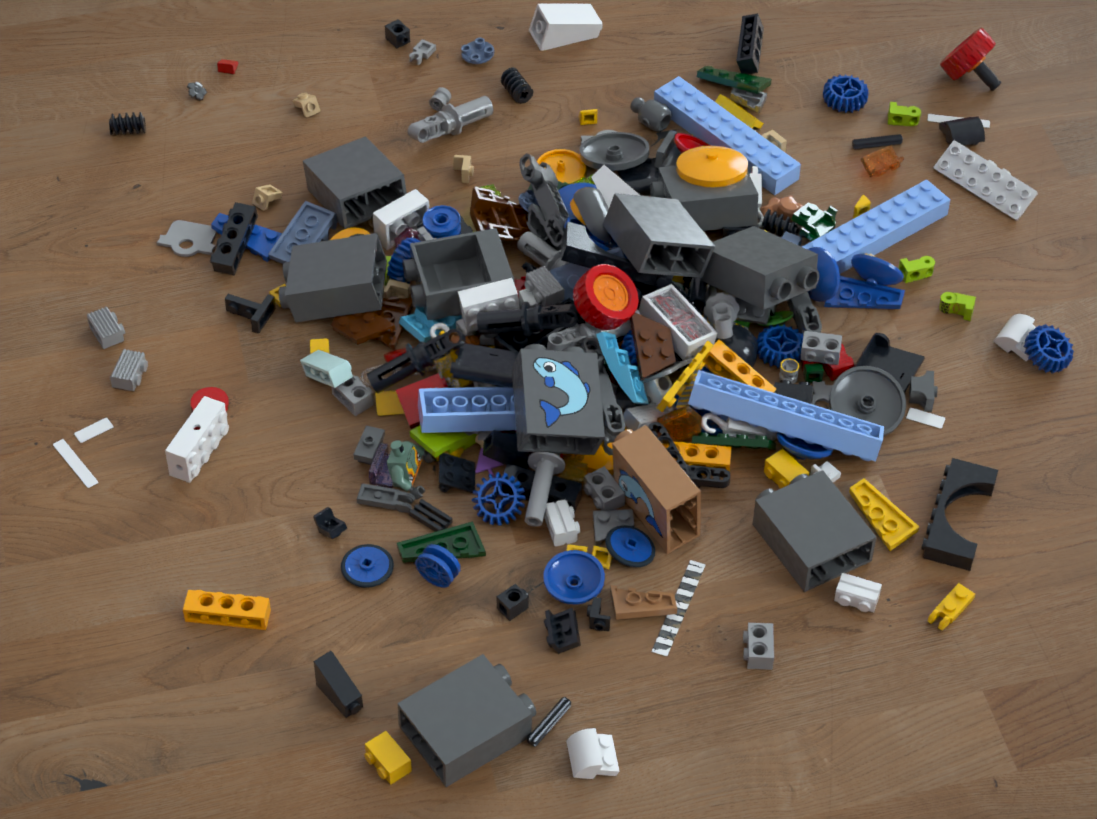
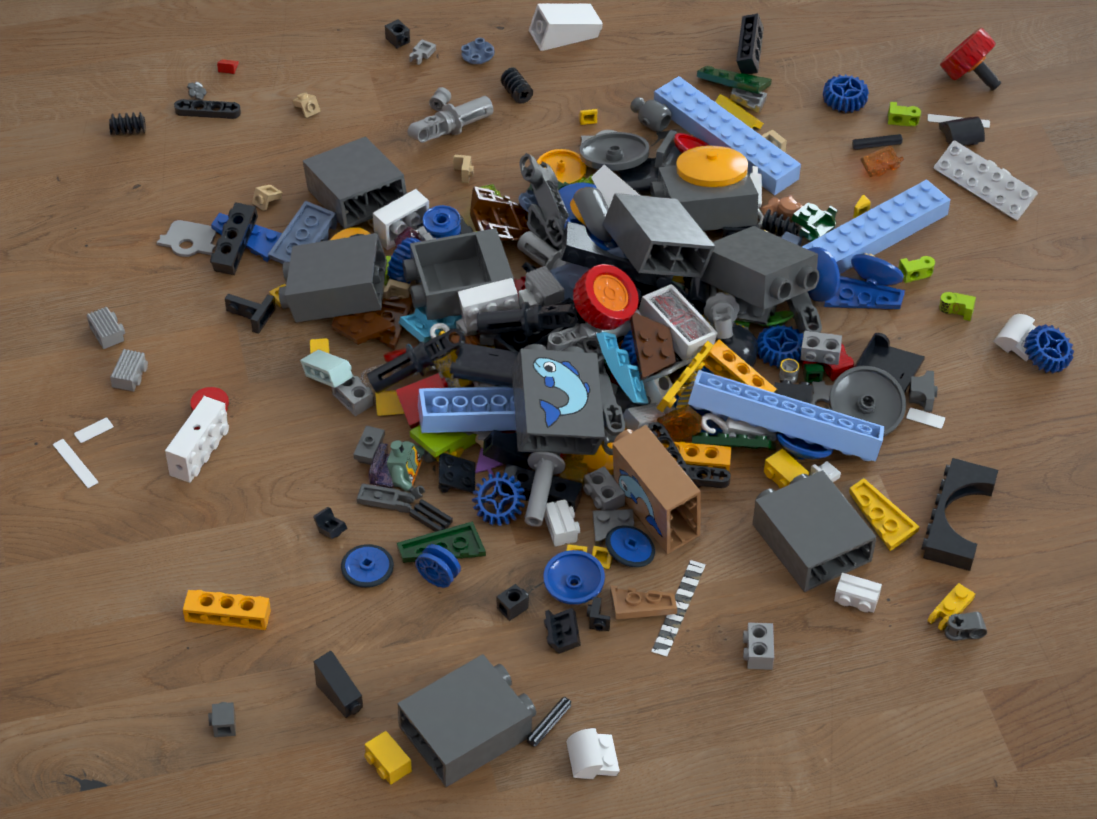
none -> black beam [174,99,241,119]
none -> dark grey brick [208,702,236,737]
none -> dark grey piece [945,612,987,641]

